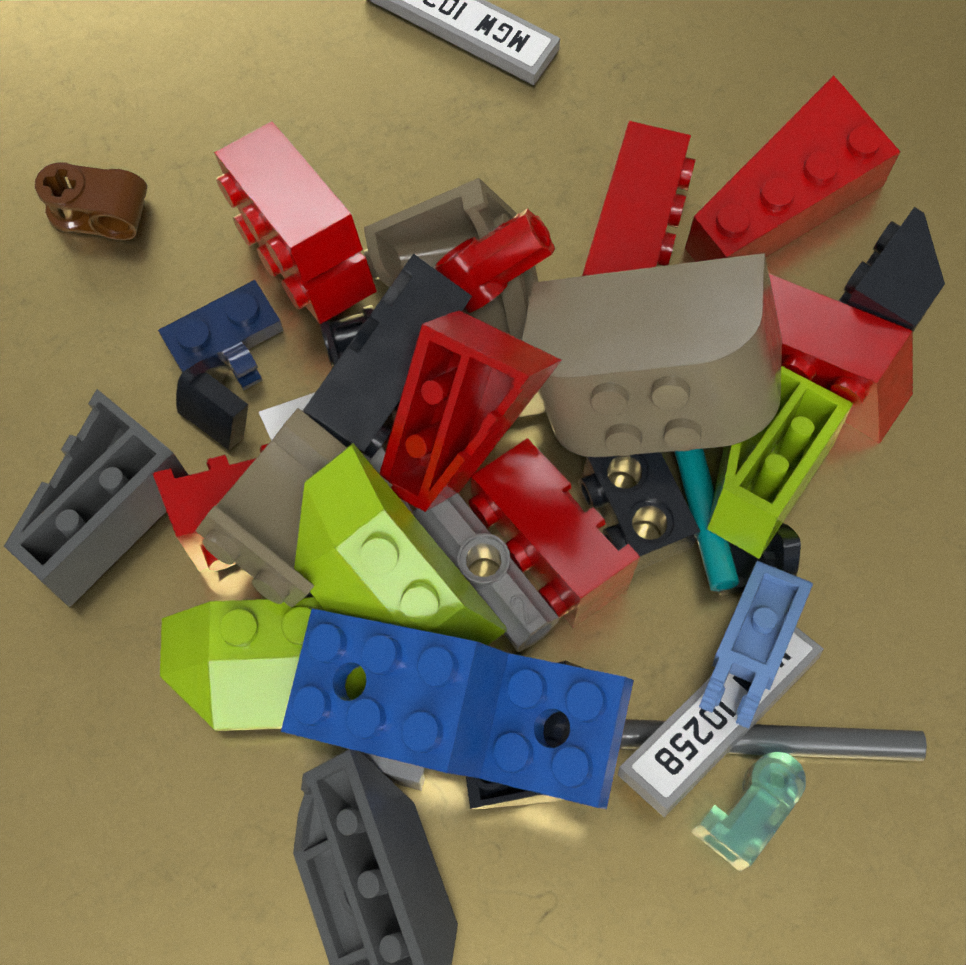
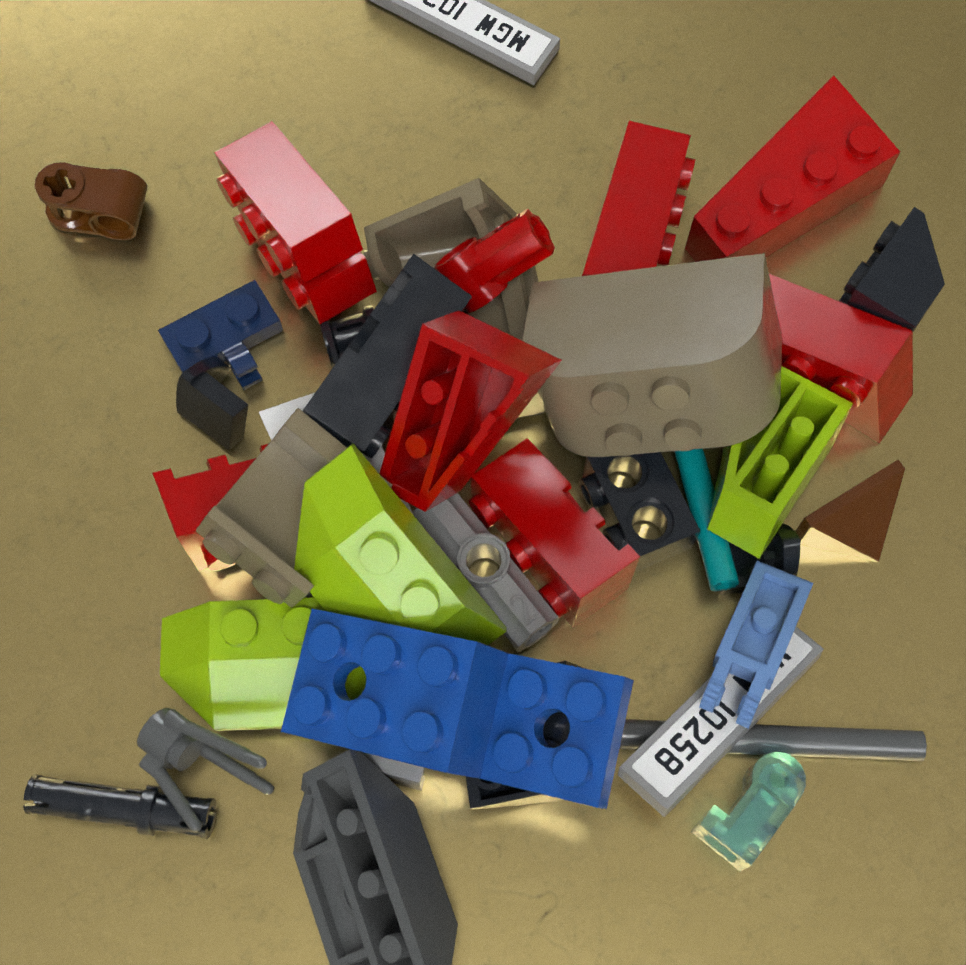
dark grey wedge [4,389,189,608] -> none
none -> black pin [23,774,216,839]
none -> dark grey plant [137,708,274,832]
none -> reddish brown slope [795,459,905,562]

